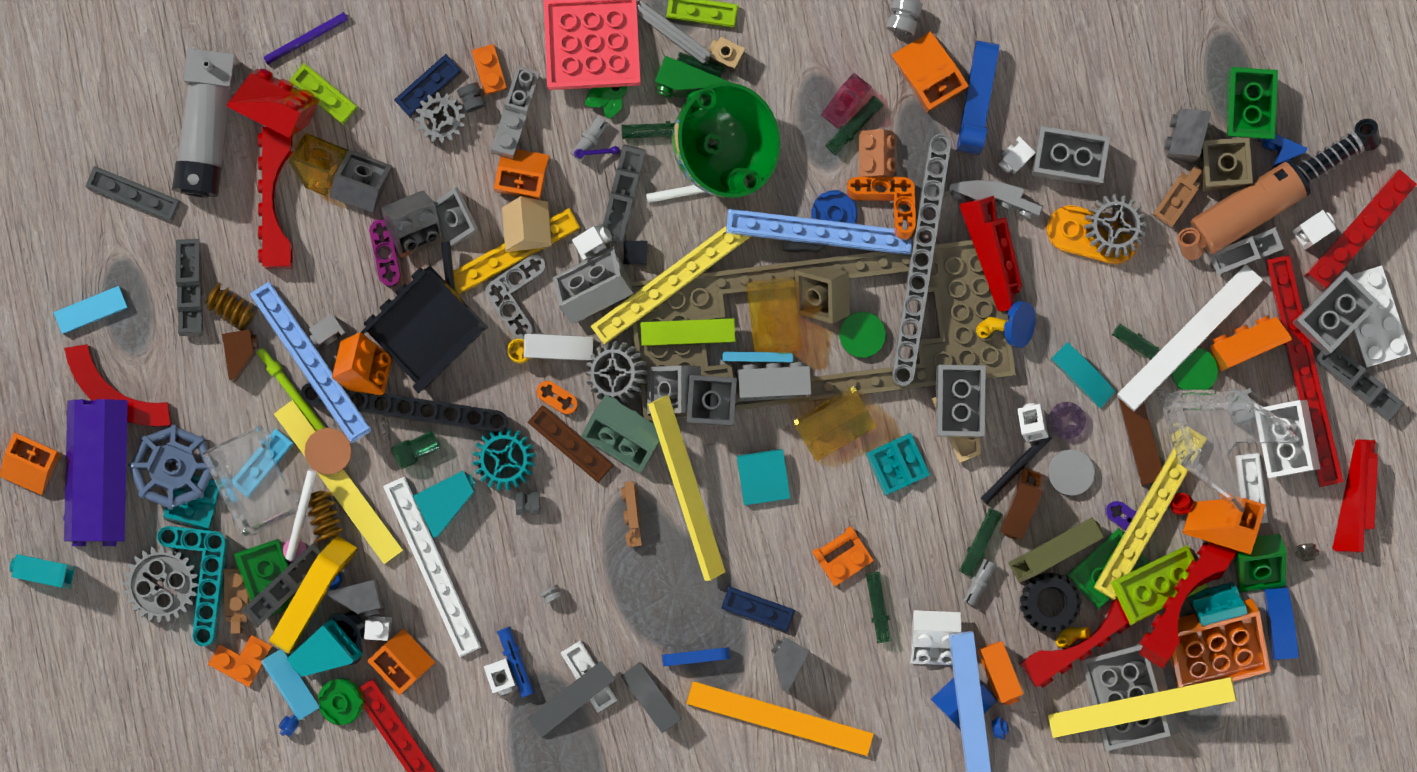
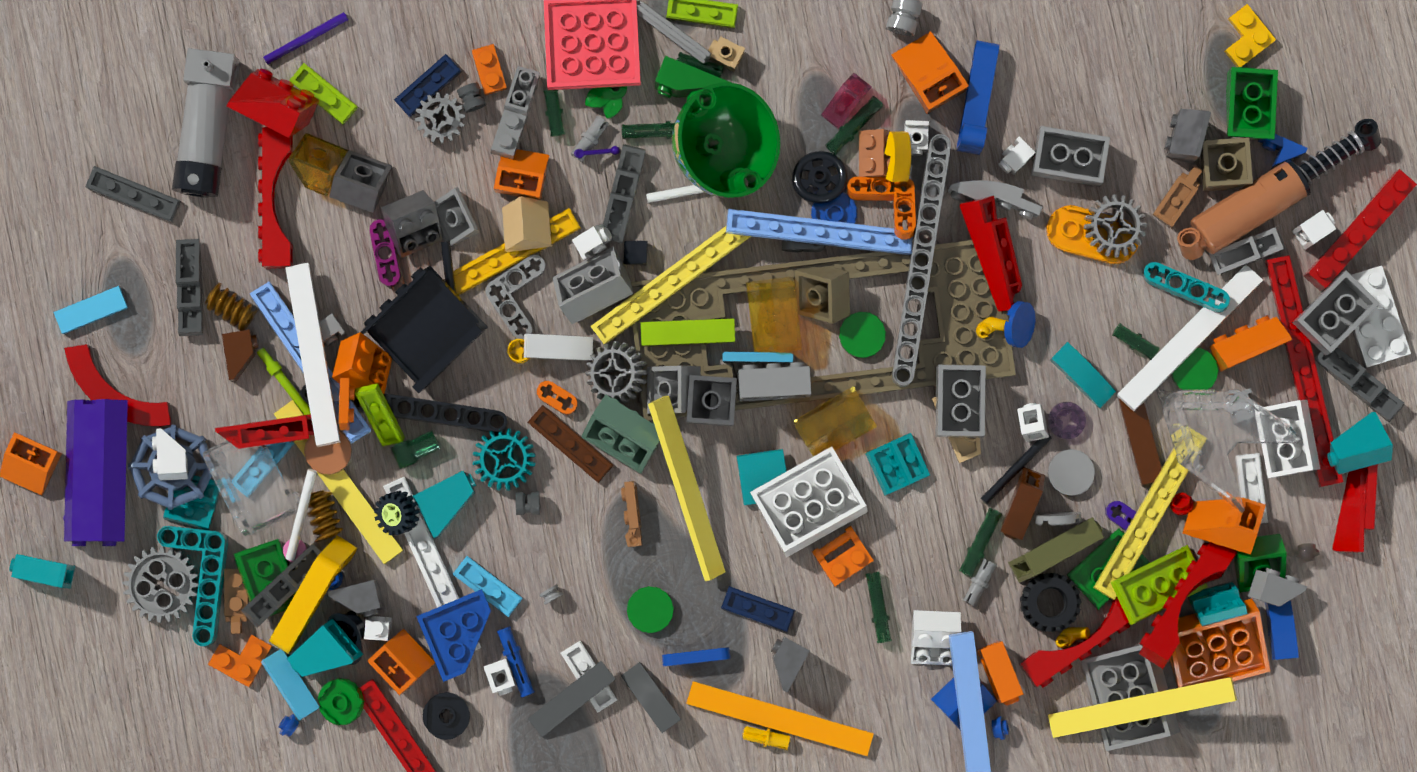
none -> white slope [152,428,188,481]
none -> red wedge [215,414,314,449]
none -> white tile [285,263,341,447]
none -> orange plate [339,378,355,430]
none -> lime tile [355,383,405,447]
none -> black wheel [374,491,420,535]
none -> blue plate [416,589,491,682]
none -> black plate [423,692,470,740]
none -> medium azure tile [453,556,523,617]
none -> clear green pin [543,89,565,137]
none -> green tile [627,586,674,633]
none -> yellow axle [742,726,790,750]
none -> white slope [750,446,868,558]
none -> black plate [792,151,848,204]
none -> yellow slope [884,131,911,182]
none -> white brick [904,120,929,156]
none -> light grey tile [1035,512,1081,525]
none -> teal beam [1143,262,1230,313]
none -> yellow plate [1224,4,1276,67]
none -> light grey slope [1248,568,1307,606]
none -> teal slope [1327,412,1393,475]

